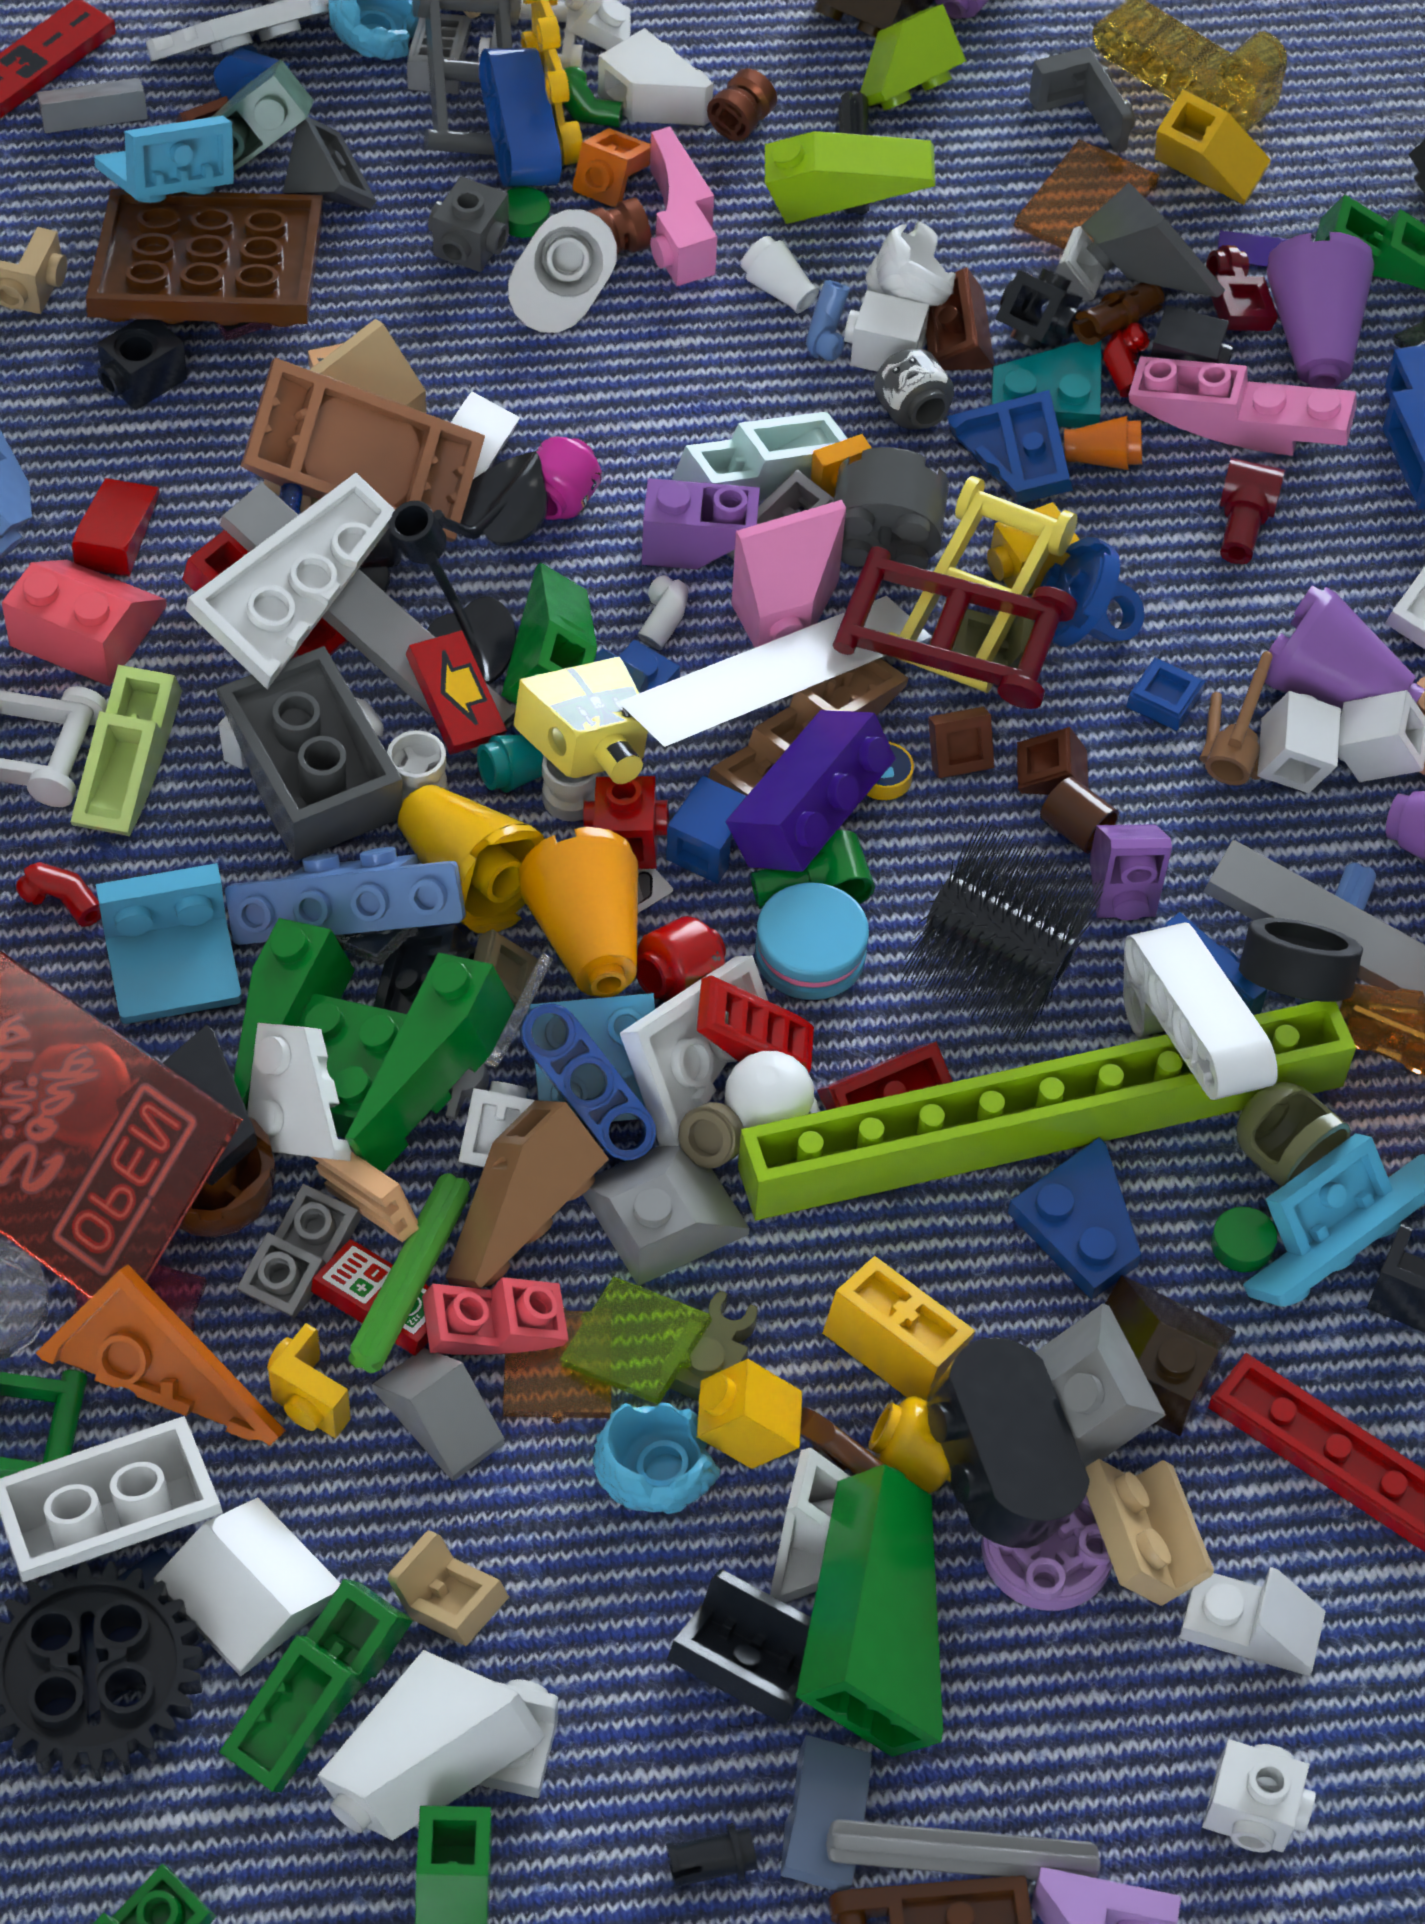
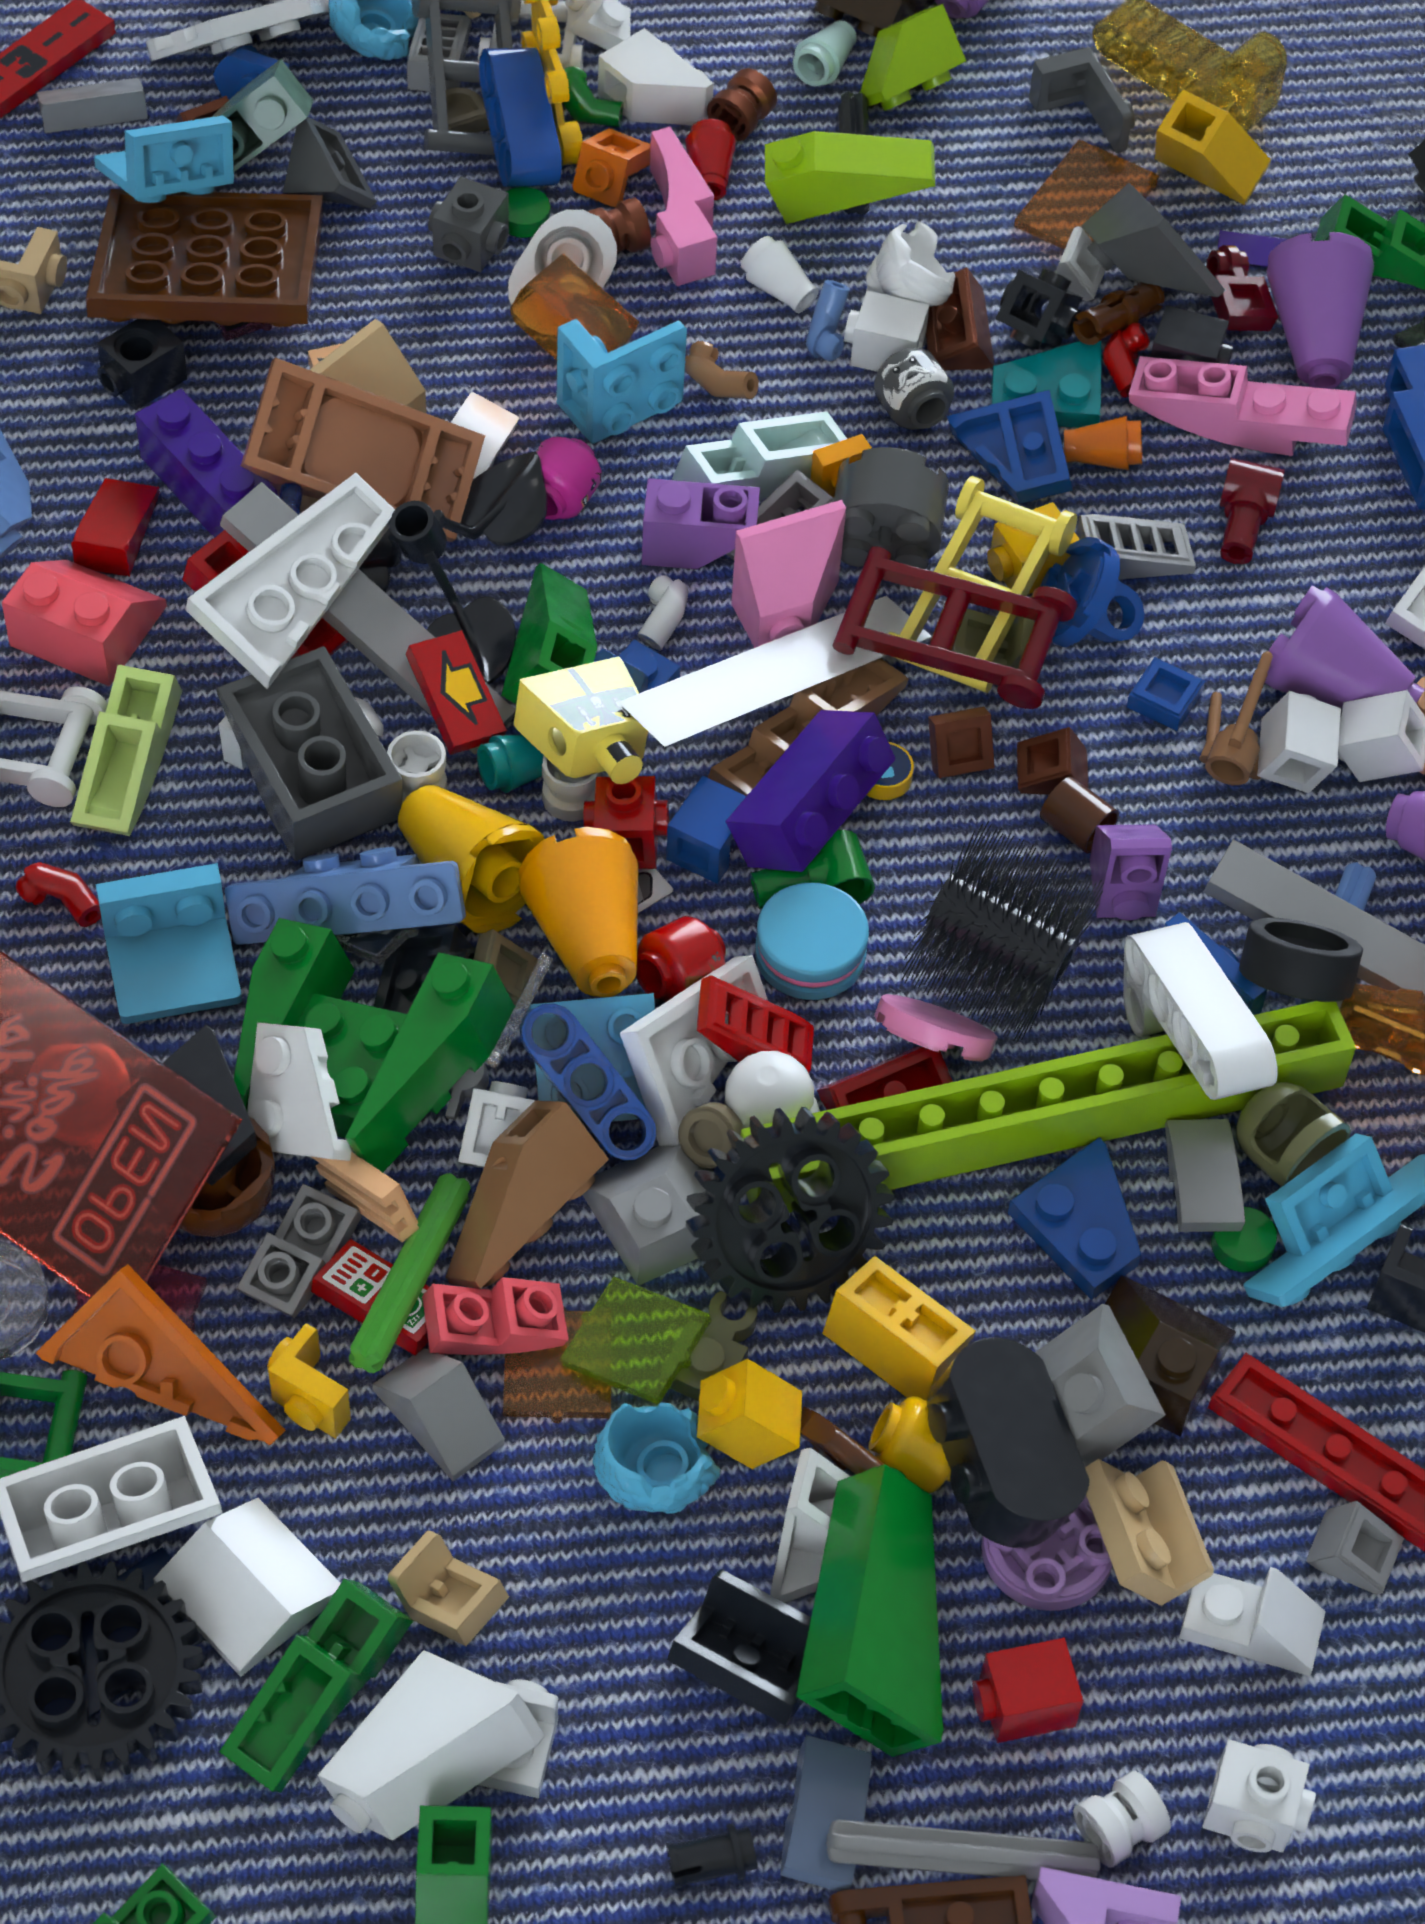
none -> dark purple brick [135,388,278,538]
none -> dark tan tile [446,87,489,133]
none -> clear orange piece [510,253,640,360]
none -> medium azure bracket [557,319,687,444]
none -> red cone [685,119,736,201]
none -> medium nougat arm [685,341,759,399]
none -> black gear [686,1107,894,1313]
none -> light aqua cone [793,21,857,86]
none -> bright pink tile [874,994,998,1062]
none -> red brick [972,1638,1084,1743]
none -> white wheel [1073,1771,1171,1867]
none -> light grey slope [1076,514,1196,580]
none -> light grey slope [1165,1119,1245,1232]
none -> light grey slope [1306,1501,1404,1595]

